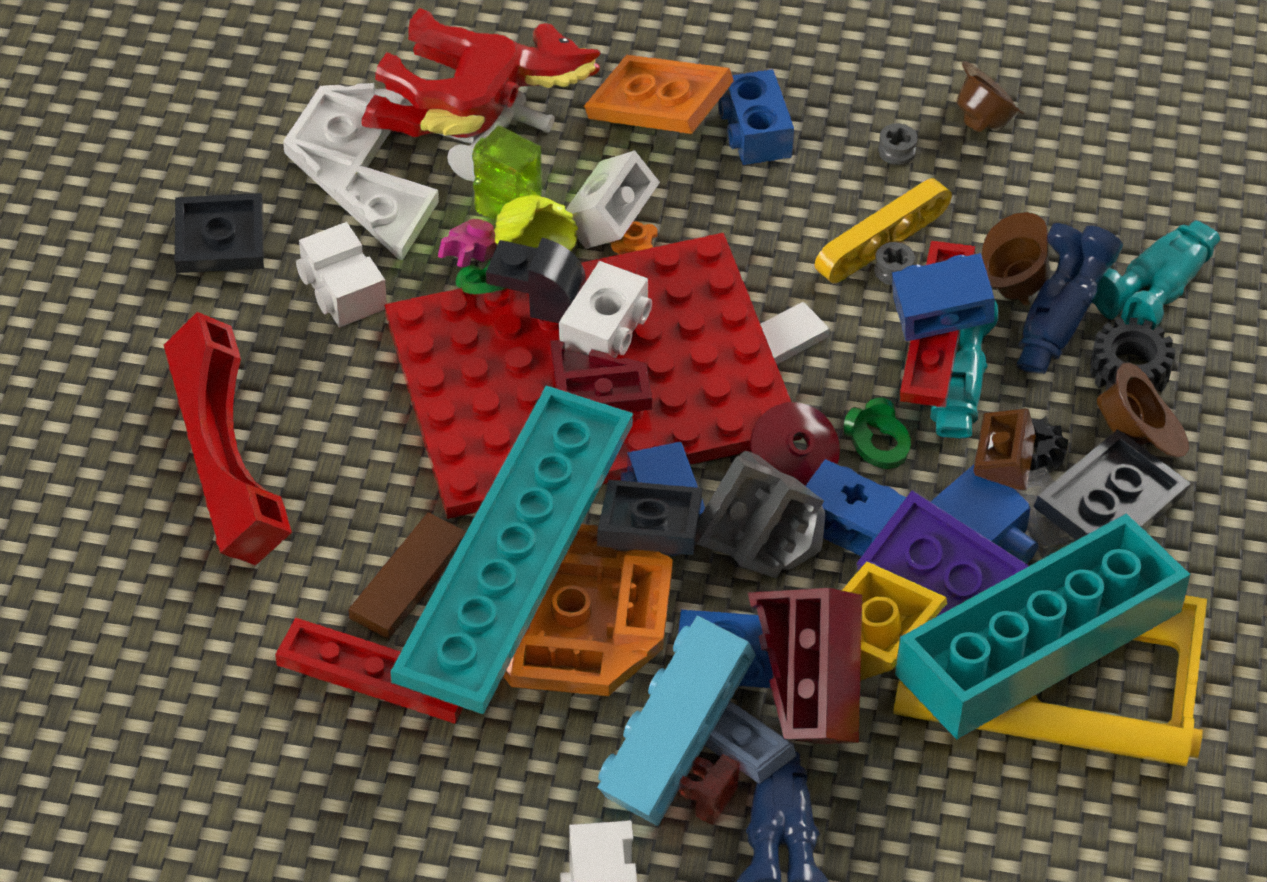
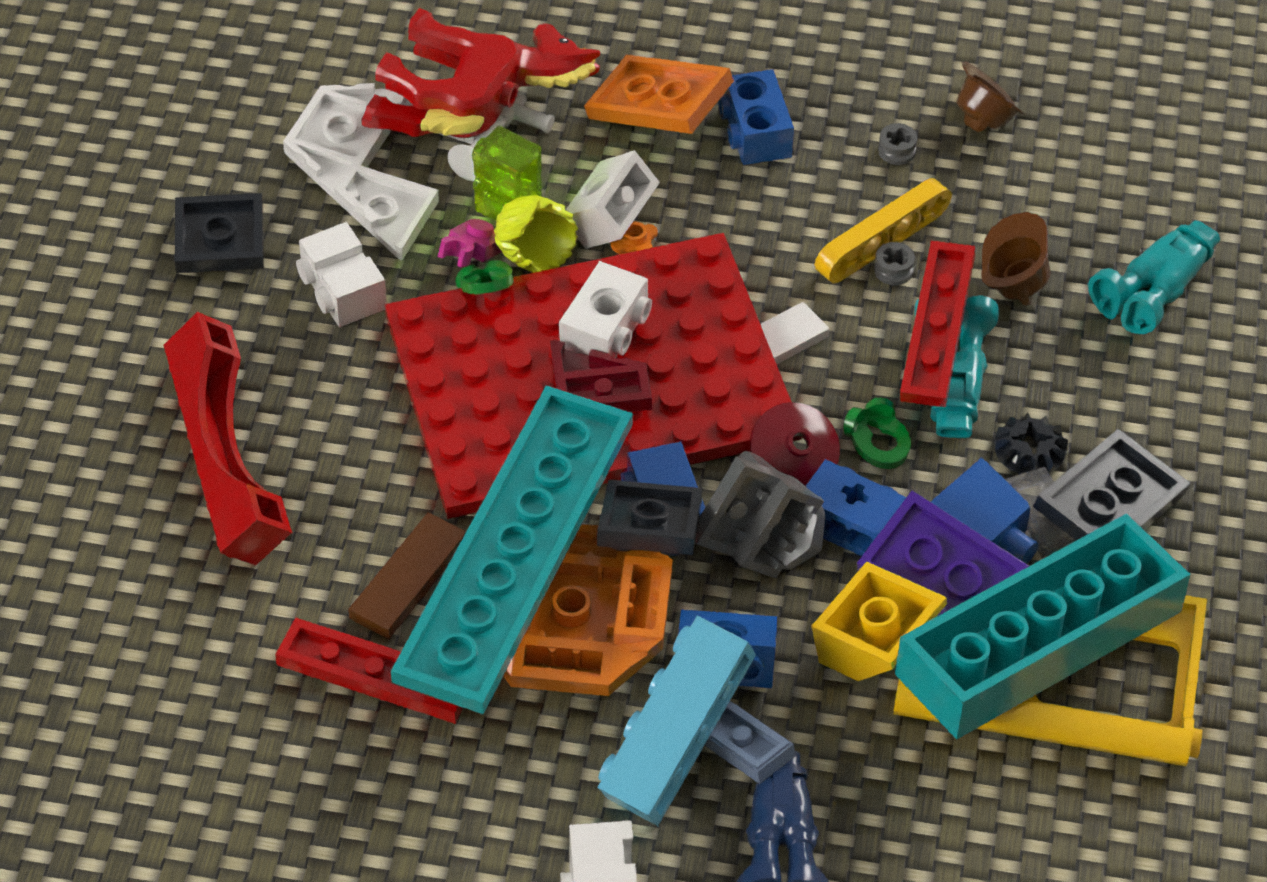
black brick [486,238,586,324] -> none
clear red tile [679,754,740,825] -> none
dark red wedge [748,588,862,744] -> none
blue brick [892,253,995,342] -> none
reddish brown slope [973,409,1035,490] -> none
dark blue piece [1016,223,1123,374] -> none
black tyre [1090,317,1175,393] -> none
reddish brown piece [1097,362,1189,458] -> none

